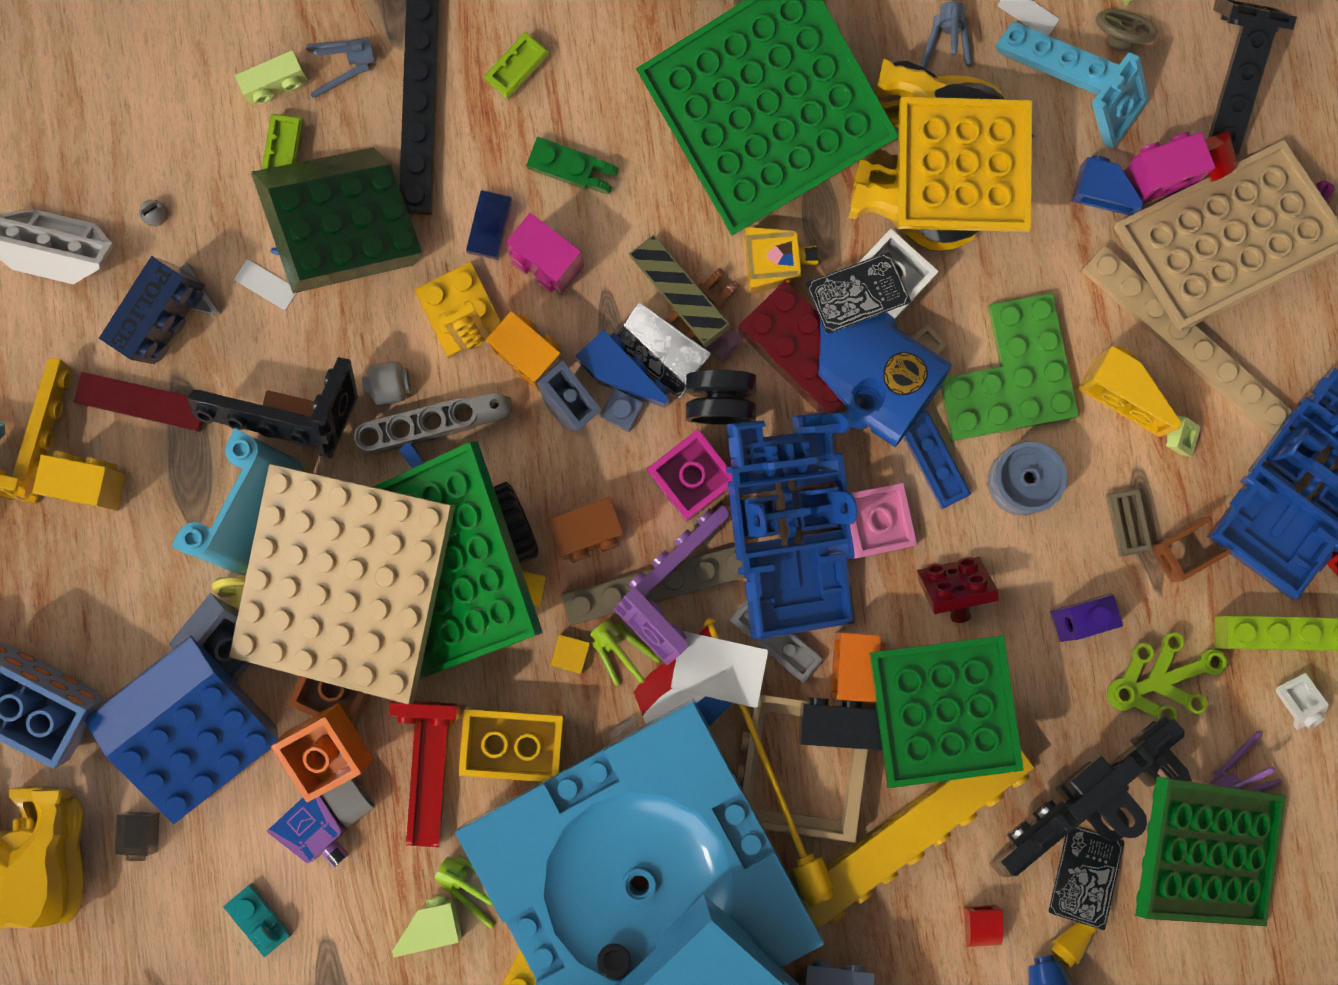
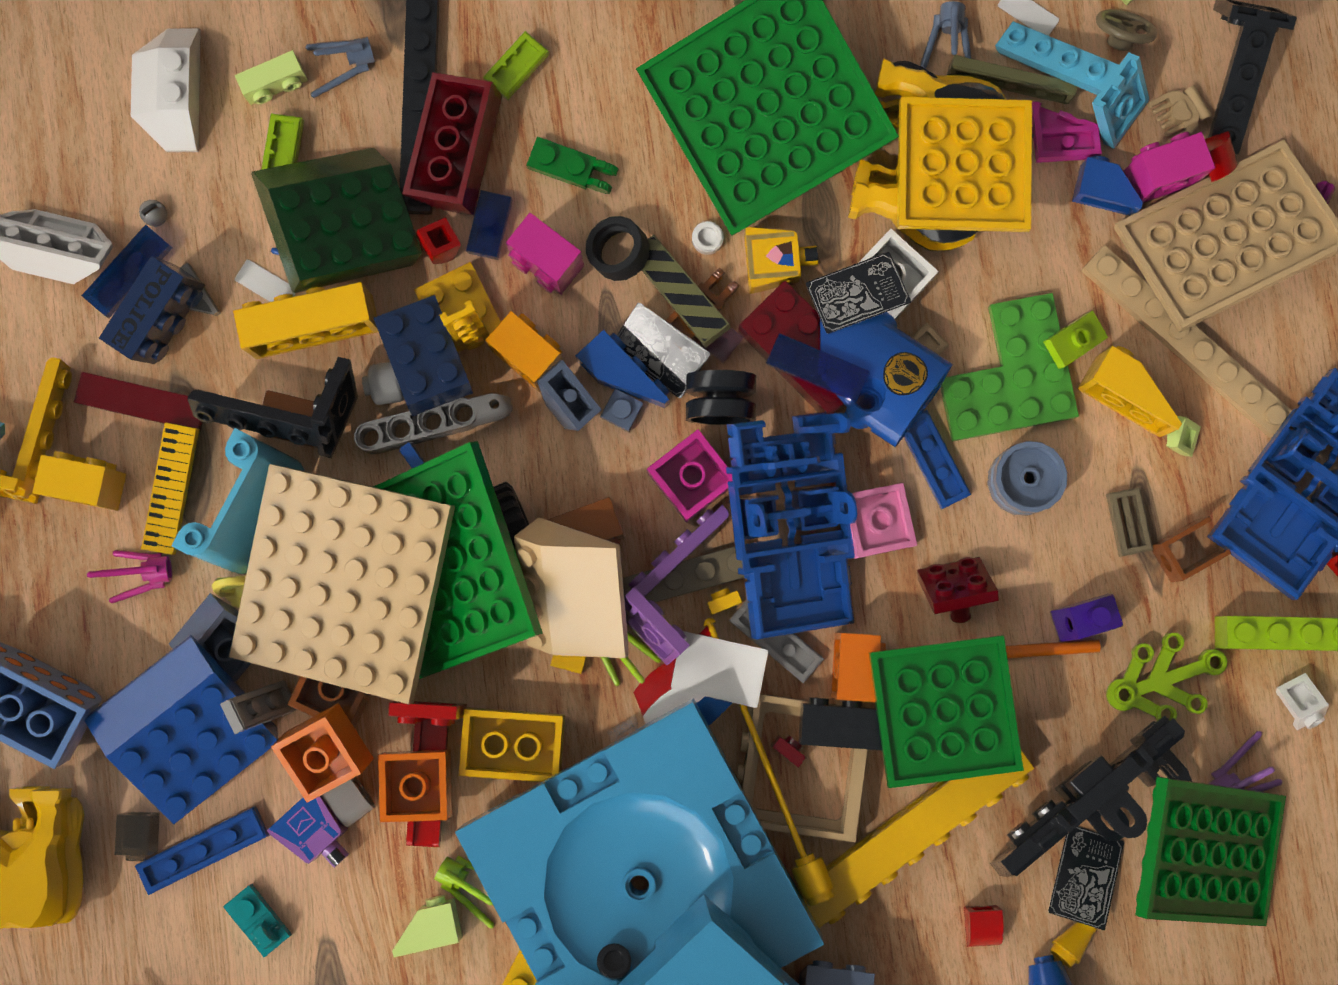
none -> clear blue plate [81,225,173,318]
none -> dark pink plant [87,550,172,603]
none -> white wedge [131,28,201,152]
none -> blue tile [135,806,270,895]
none -> yellow tile [141,423,199,555]
none -> light grey tile [220,680,297,734]
none -> yellow brick [233,282,379,359]
none -> dark blue brick [374,295,473,416]
none -> orange brick [378,750,452,823]
none -> dark red slope [402,72,502,215]
none -> red brick [416,217,461,264]
none -> tan slope [514,517,629,658]
none -> black tyre [586,216,650,281]
none -> white tile [692,221,724,255]
none -> yellow plate [707,588,742,615]
none -> clear blue plate [766,333,870,403]
none -> dark red plate [771,735,806,768]
none -> olive tile [947,55,1077,104]
none -> orange piece [1006,639,1101,659]
none -> dark pink wing [1032,101,1102,163]
none -> lime plate [1043,310,1109,369]
none -> tan piece [1147,85,1212,143]

